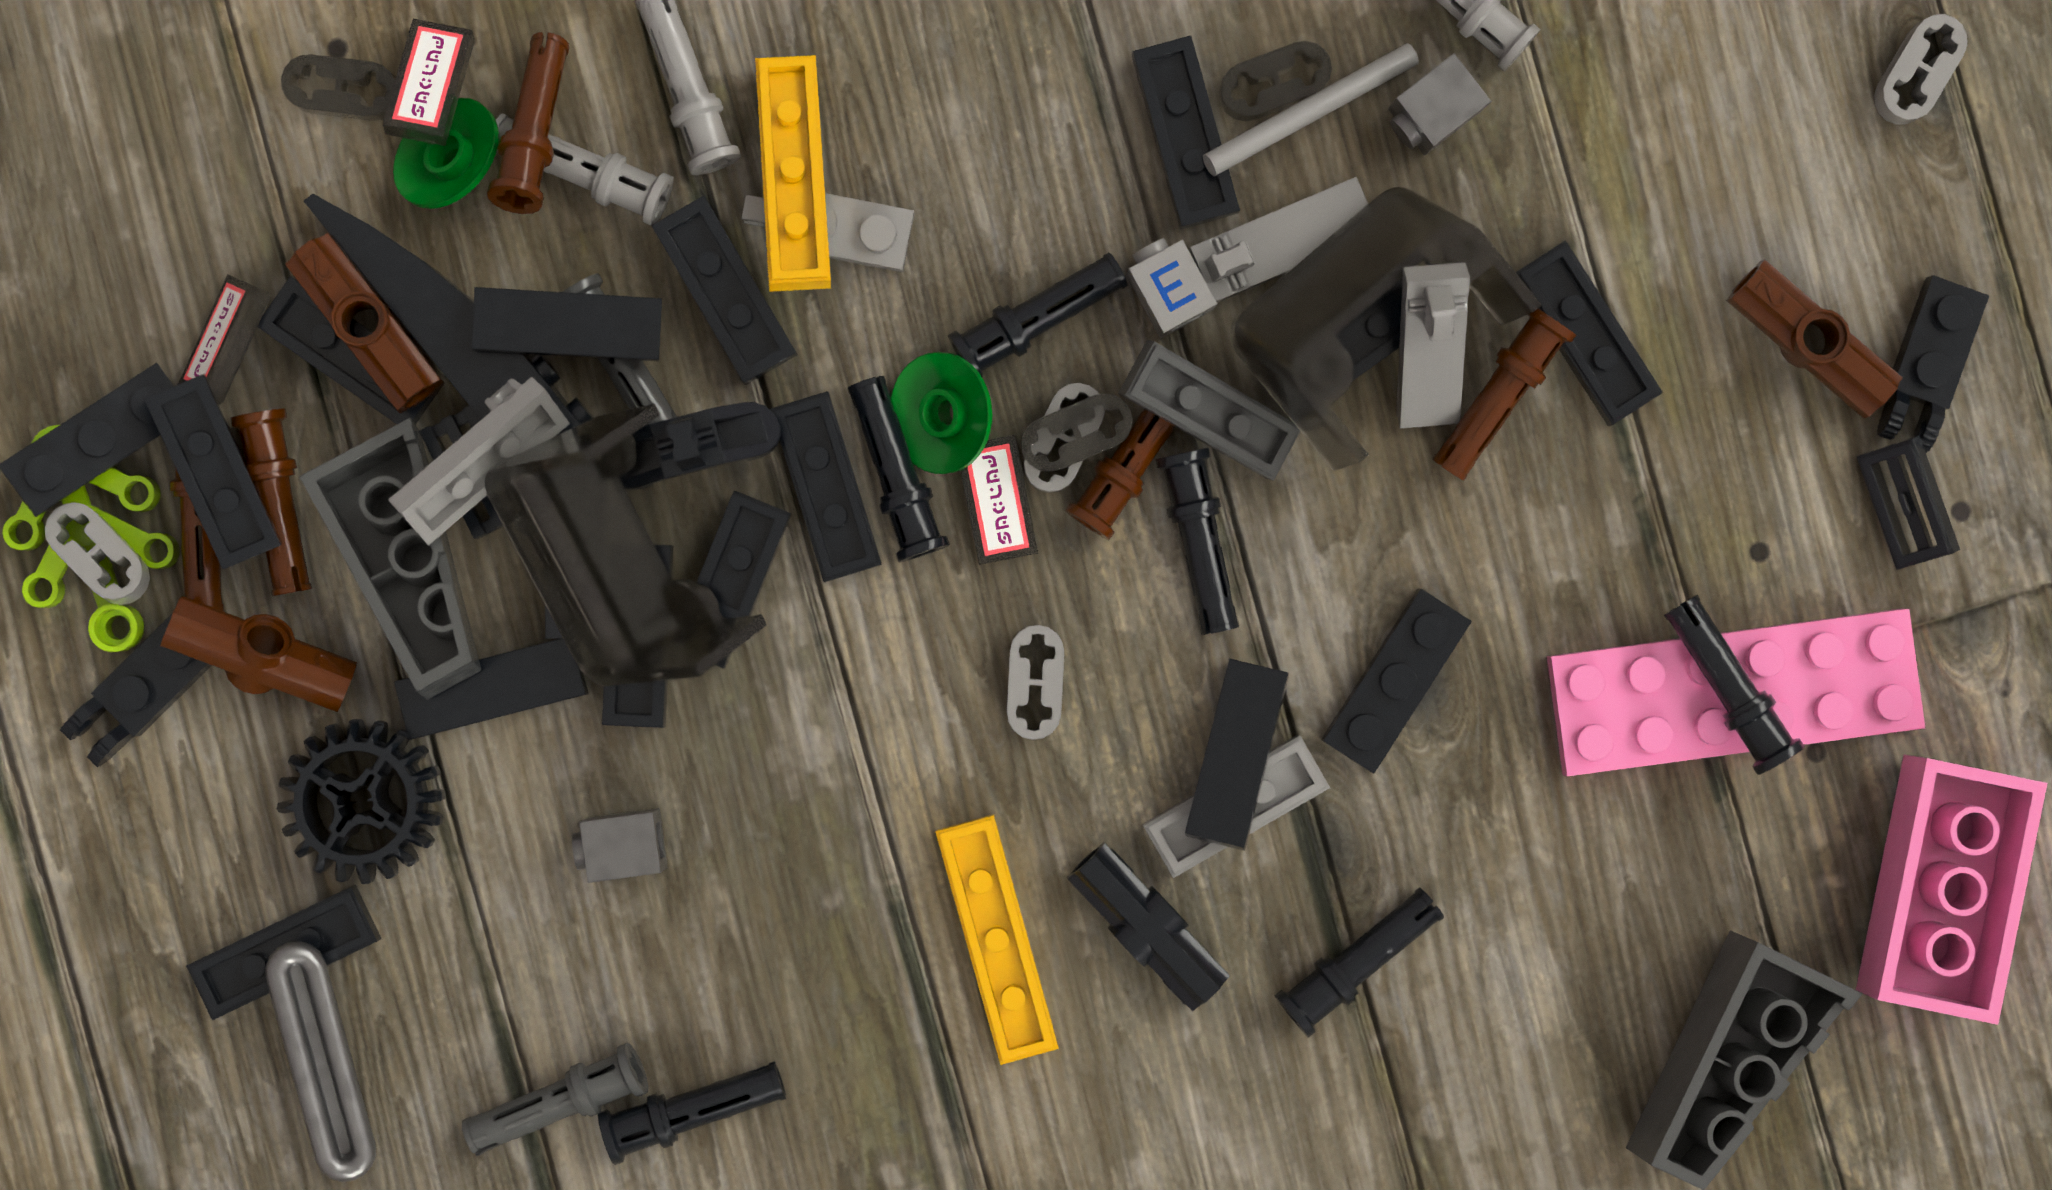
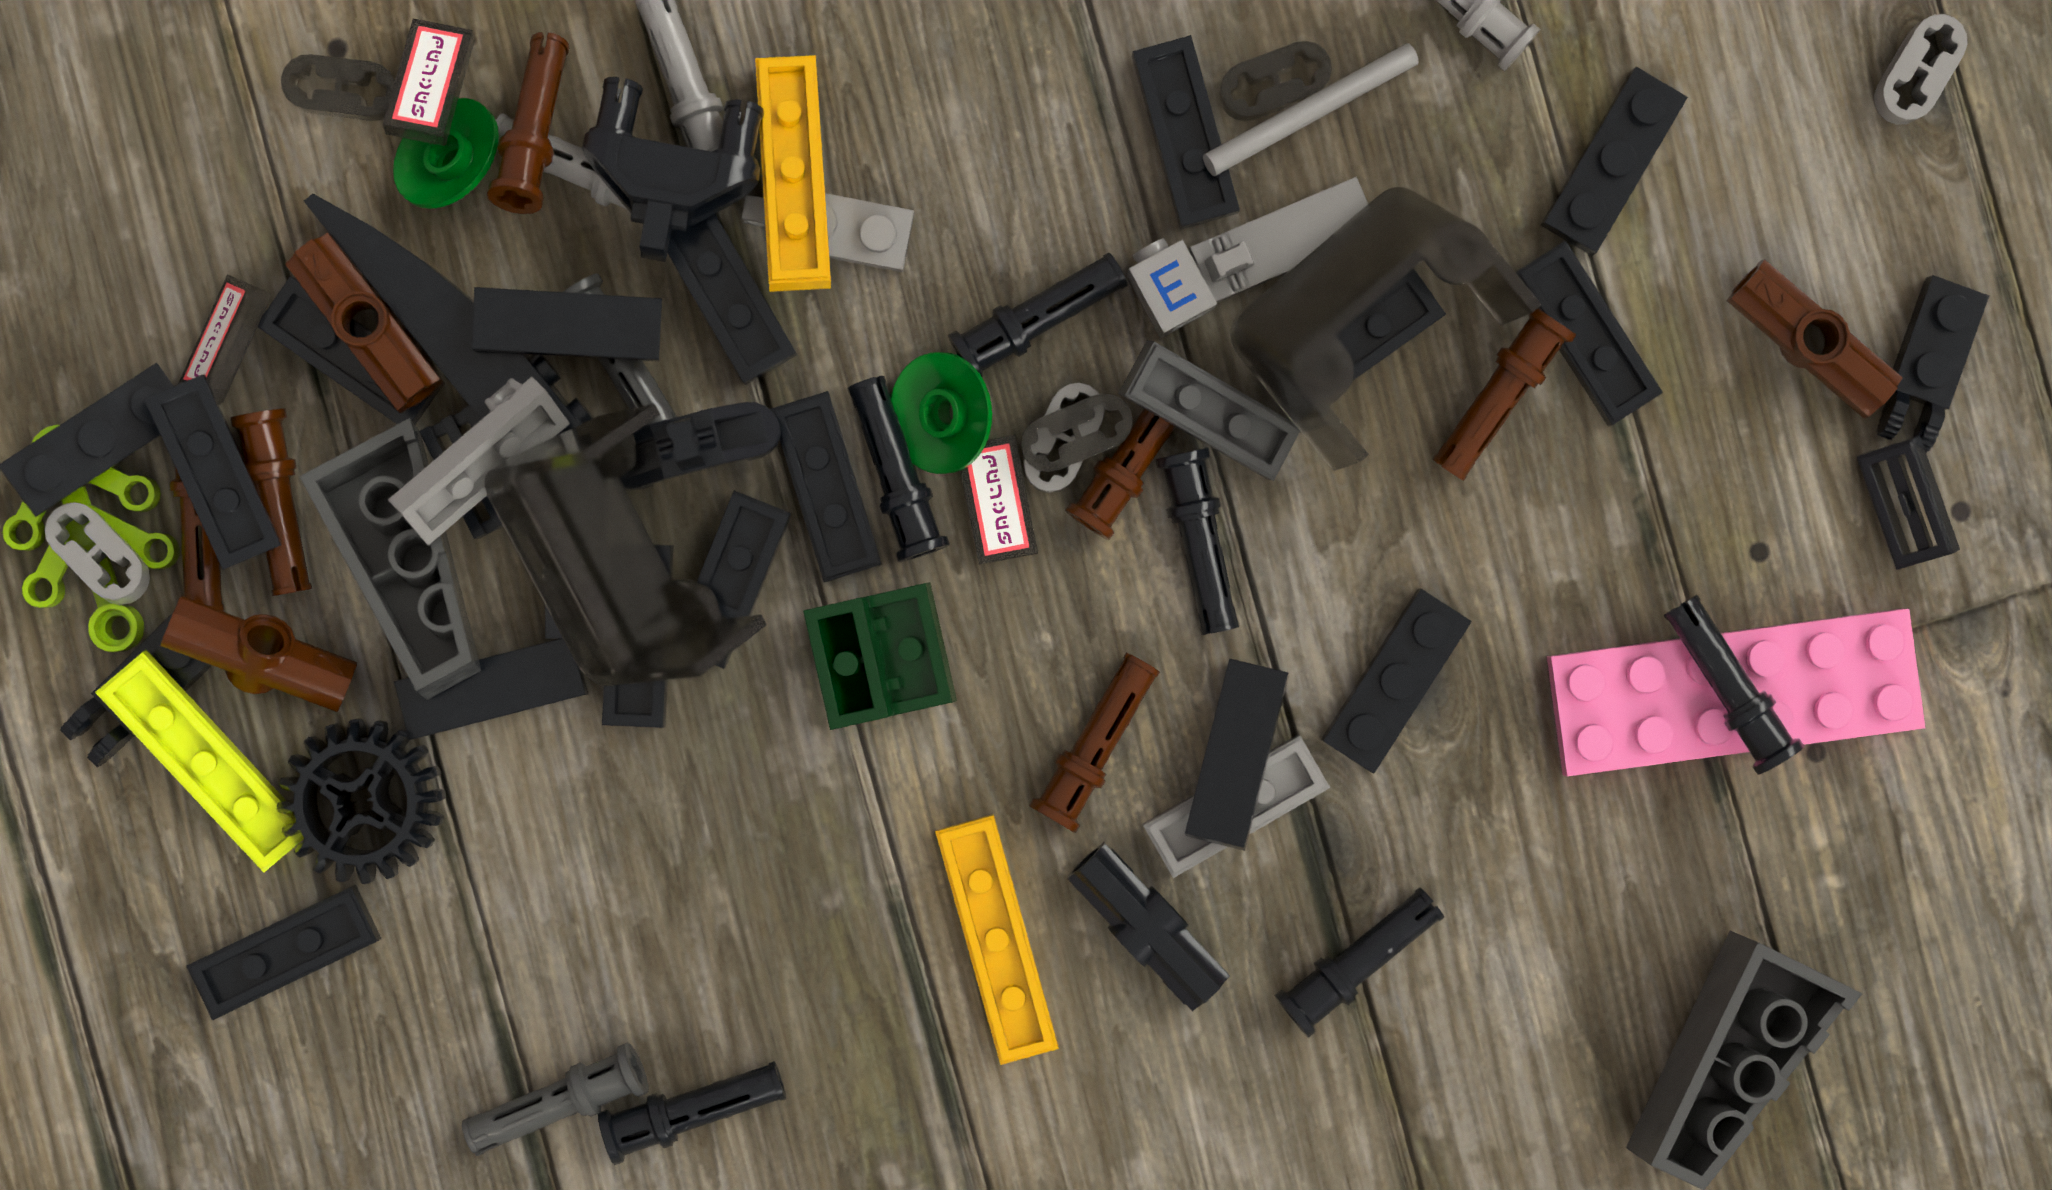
flat silver piece [265,941,376,1182] -> none
flat silver brick [572,808,668,883] -> none
light grey beam [1007,625,1064,740] -> none
flat silver brick [1388,53,1491,156] -> none
light grey hinge [1396,262,1470,428] -> none
bright pink brick [1856,755,2047,1025] -> none
none -> neon yellow tile [95,649,305,872]
none -> black connector [582,77,764,262]
none -> dark green brick [803,582,957,730]
none -> reddish brown pin [1029,653,1160,833]
none -> black plate [1540,67,1688,256]

